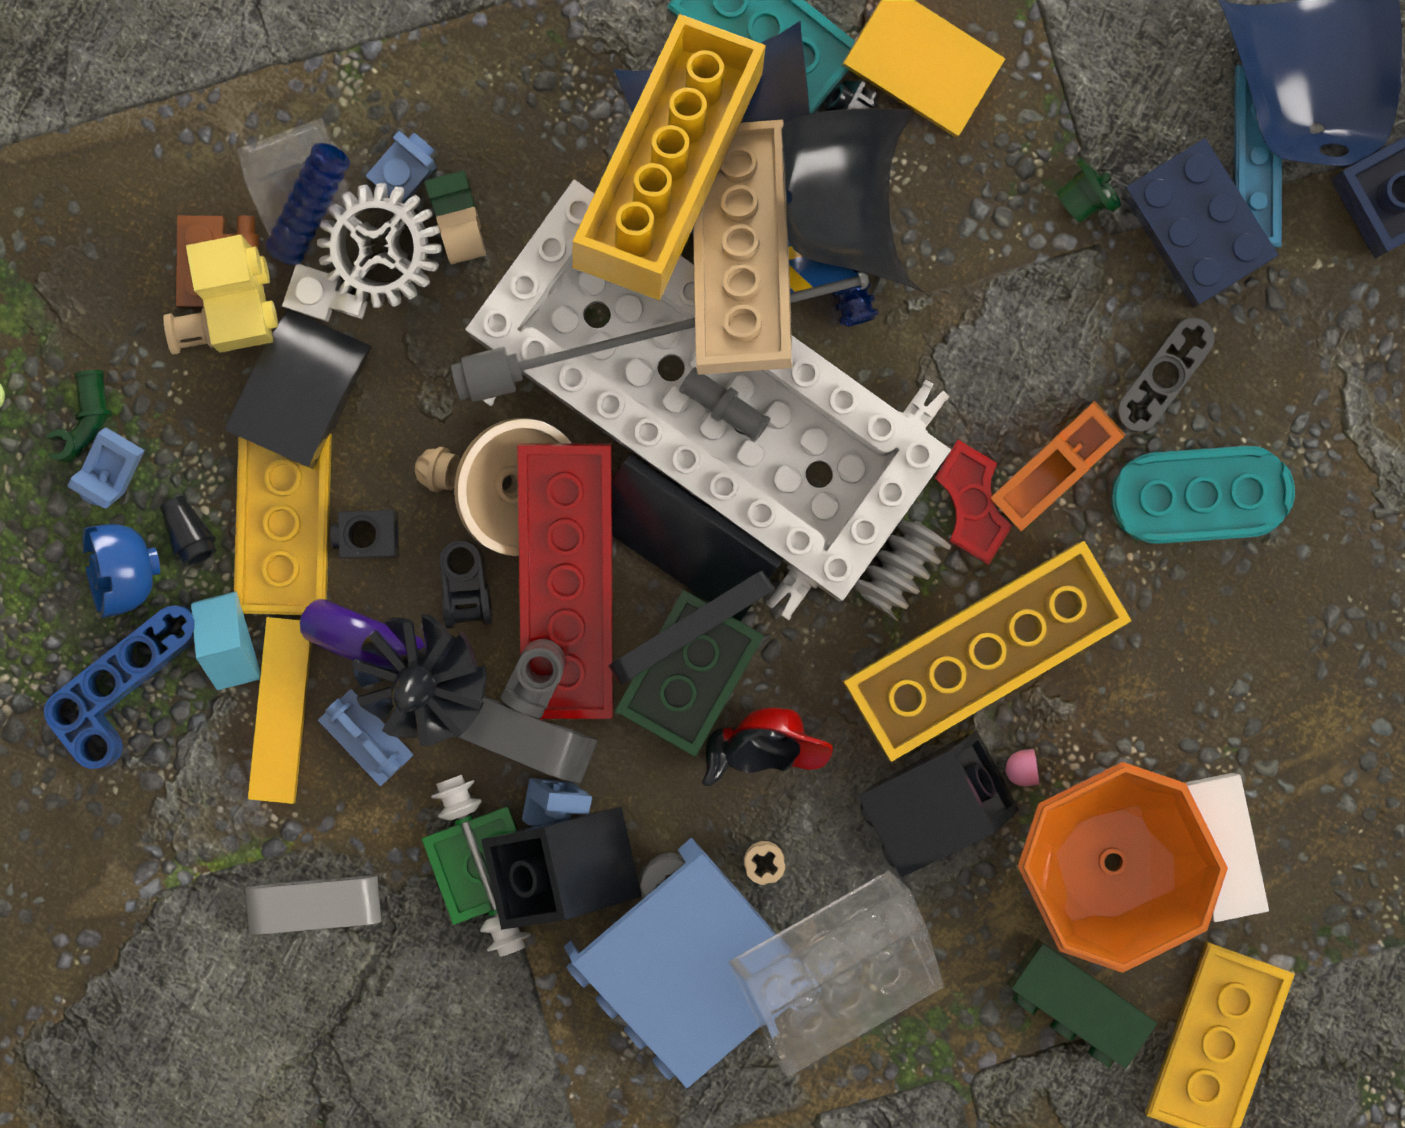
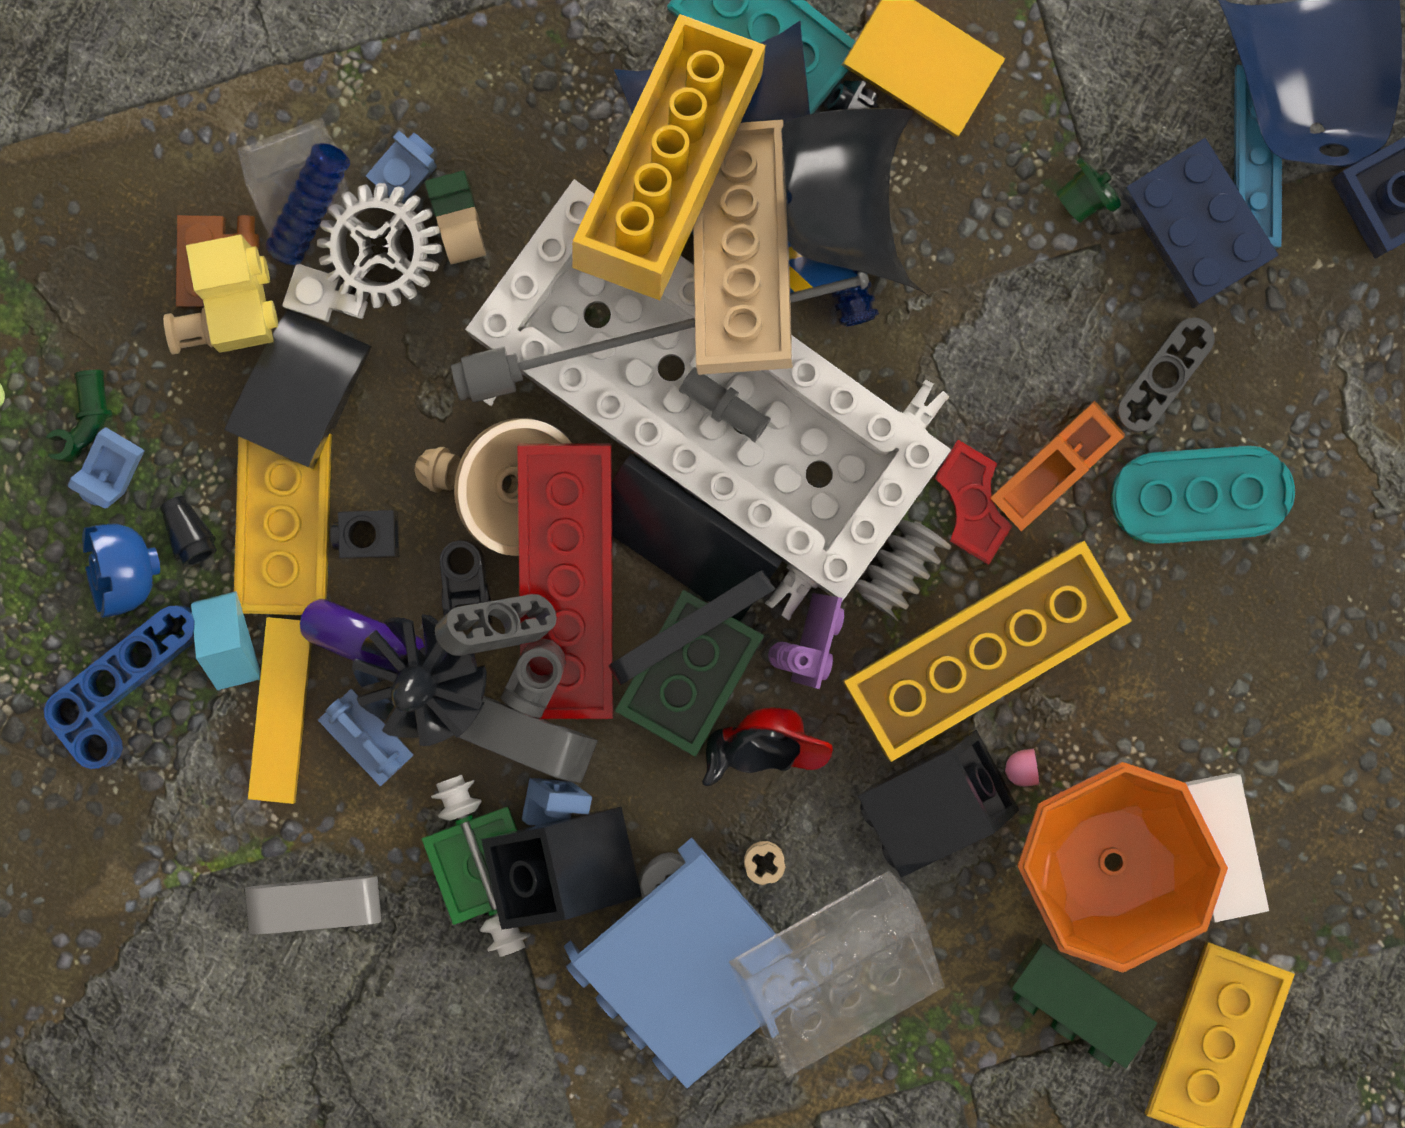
none -> dark grey beam [435,594,557,656]
none -> medium lavender hinge [768,593,844,689]

